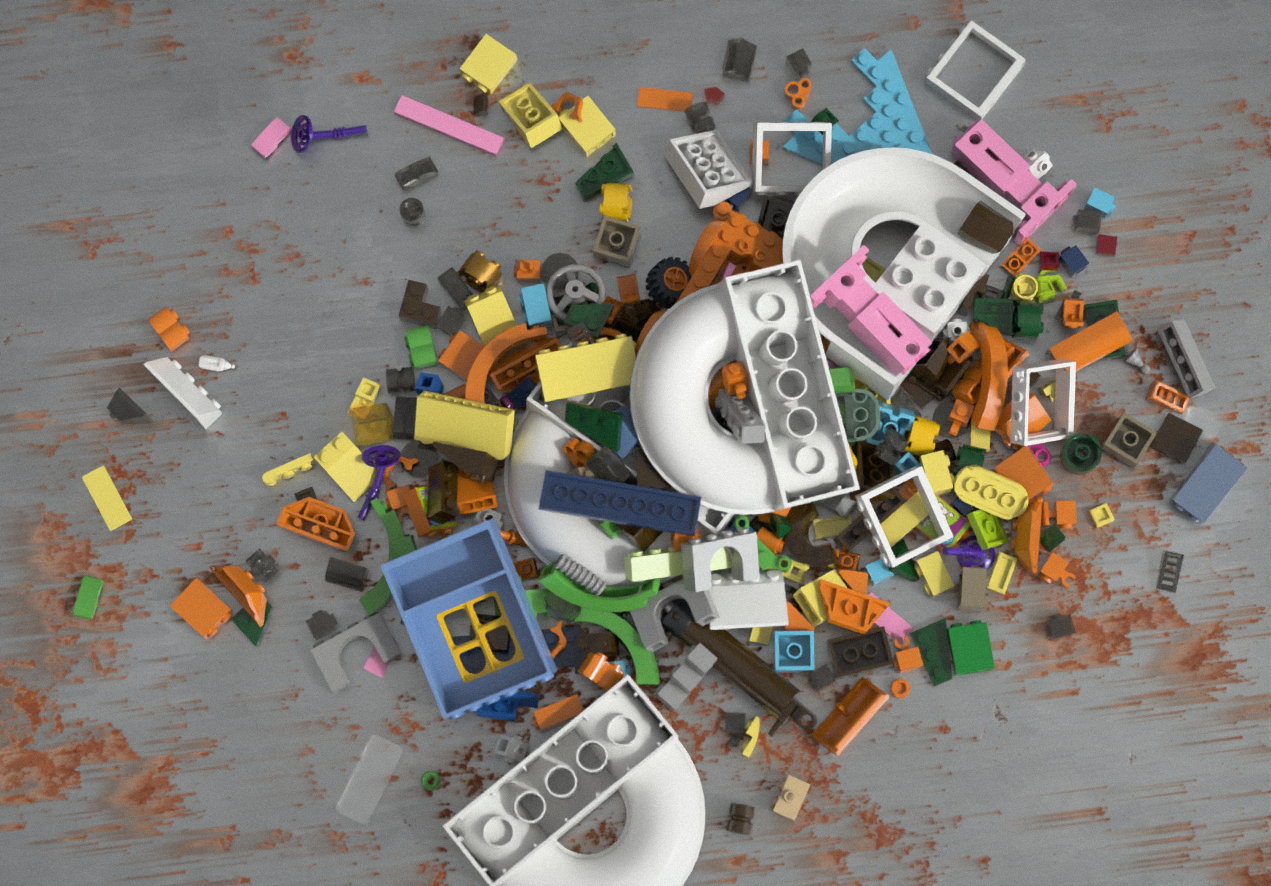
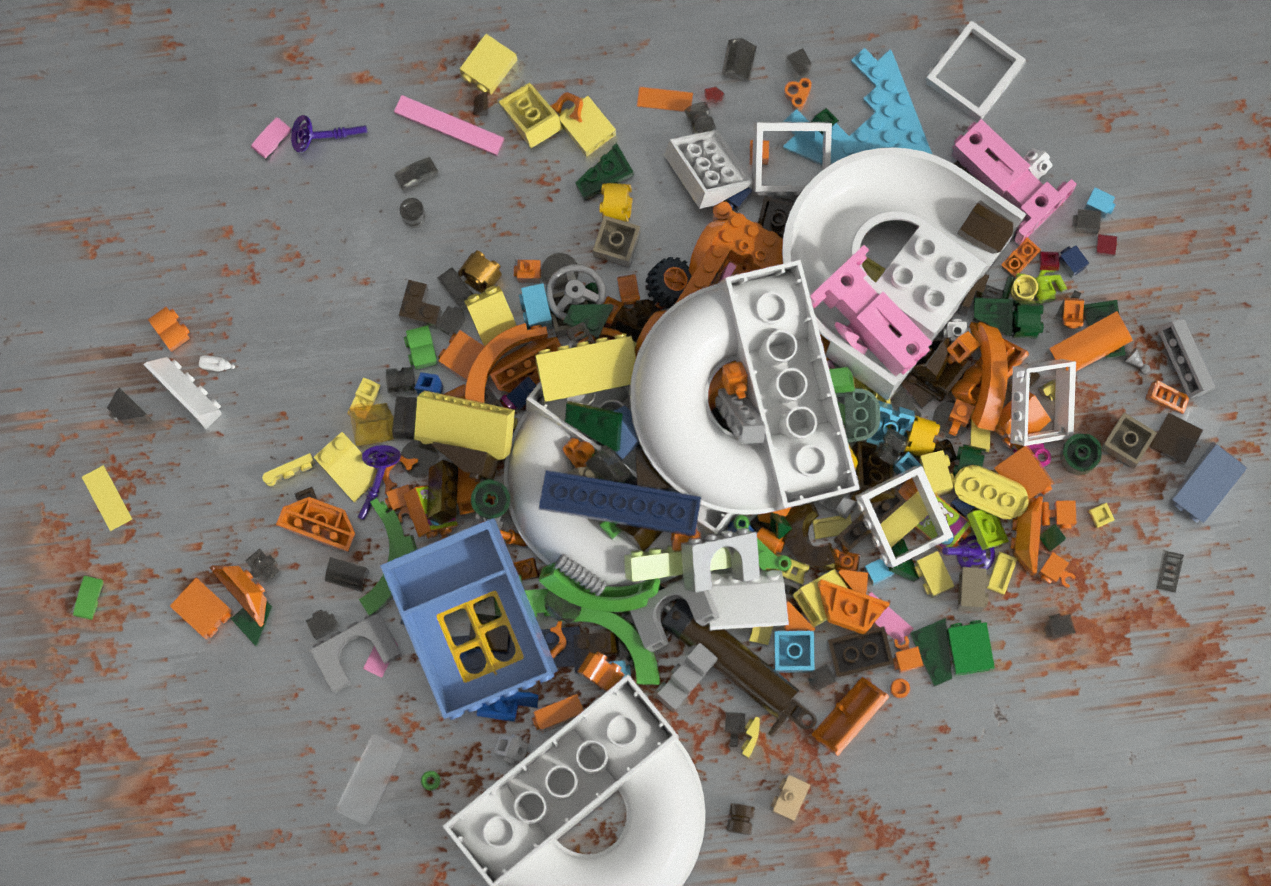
none -> dark green brick [471,480,511,519]
none -> bright pink slope [835,322,868,355]

